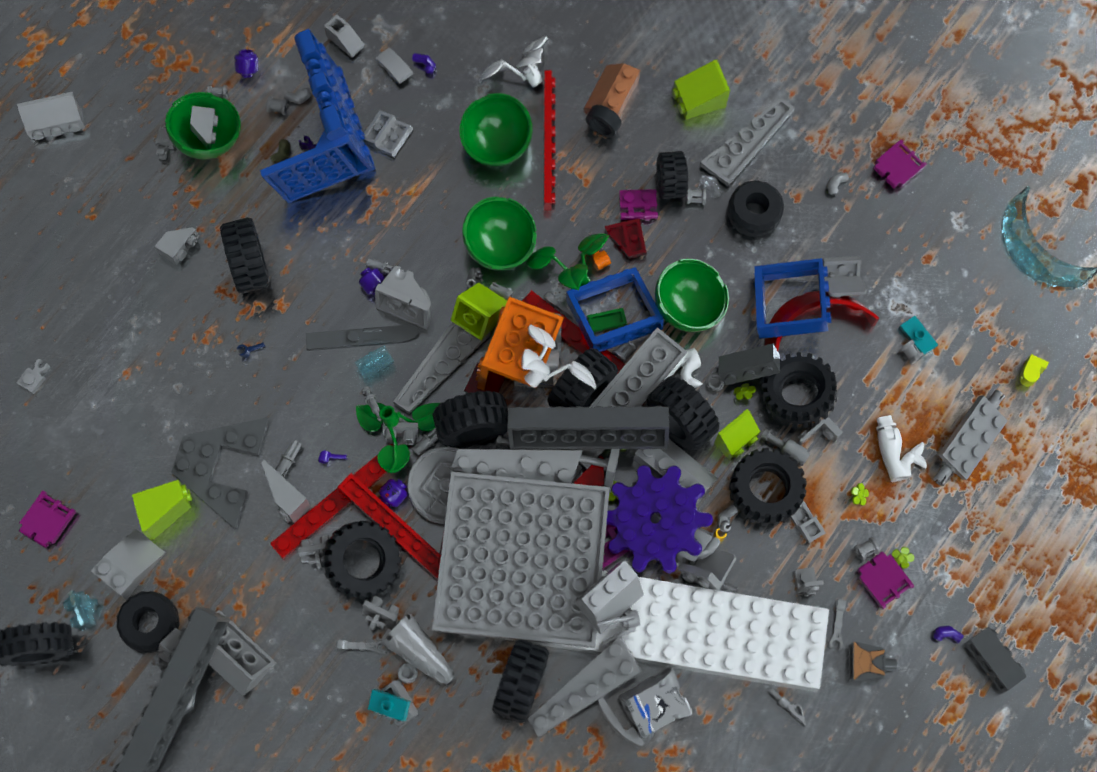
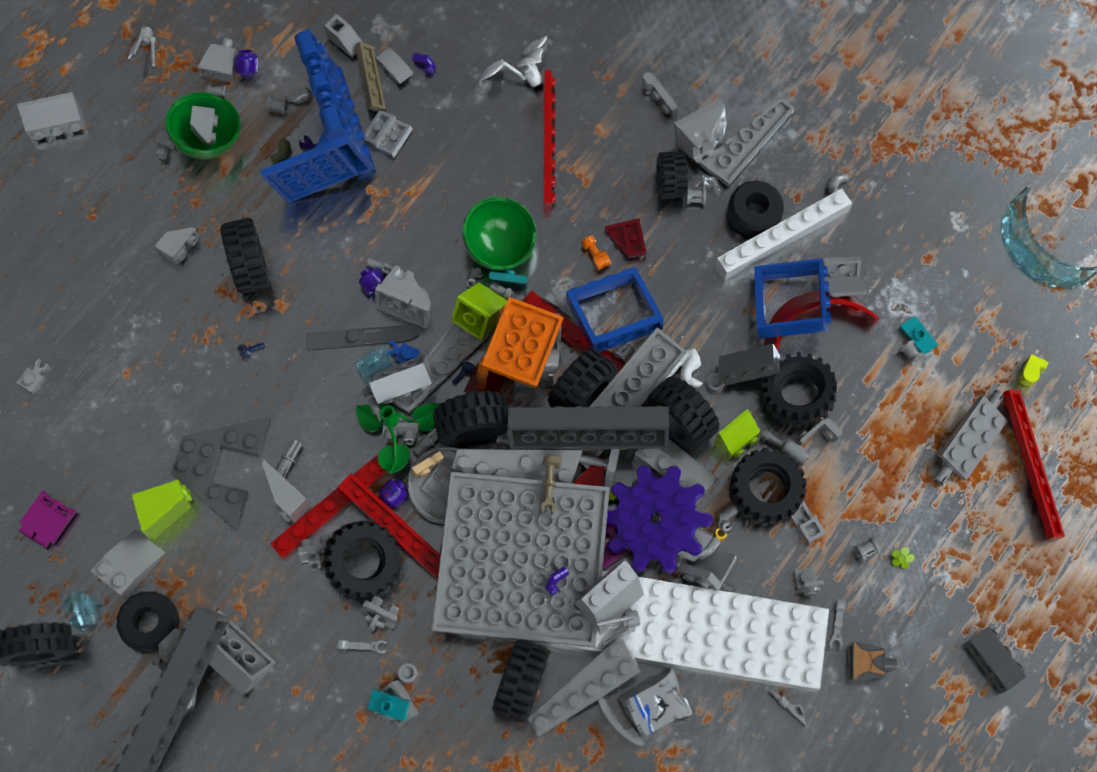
dark purple hand [318,451,347,464] -> none
light grey cone [381,613,455,686] -> none
green piece [459,93,533,167] -> none
white plant [522,325,596,390] -> none
green plant [526,234,609,290] -> none
nougat slope [584,63,640,117] -> none
black tyre [585,105,622,138] -> none
green tile [586,308,628,334] -> none
magenta plate [619,189,658,221] -> none
green piece [655,259,729,332] -> none
lime slope [672,59,730,120] -> none
lime plant [734,383,756,400] -> none
lime plant [851,483,869,506] -> none
magenta plate [857,551,914,609] -> none
magenta plate [873,139,927,189] -> none
white piece [876,415,927,482] -> none
dark purple arm [933,625,964,644] -> none
none -> light grey plant [127,27,156,67]
none -> light grey torso [198,38,237,83]
none -> dark tan plate [355,42,386,112]
none -> light grey slope [369,354,433,404]
none -> blue plate [384,341,421,364]
none -> tan plate [411,451,444,478]
none -> dark blue hand [452,362,475,385]
none -> teal plate [489,270,528,284]
none -> dark tan piece [539,456,562,515]
none -> dark purple arm [545,566,569,596]
none -> light grey hinge [643,72,678,119]
none -> light grey piece [674,98,727,164]
none -> white brick [715,188,852,281]
none -> red plate [1003,390,1065,540]

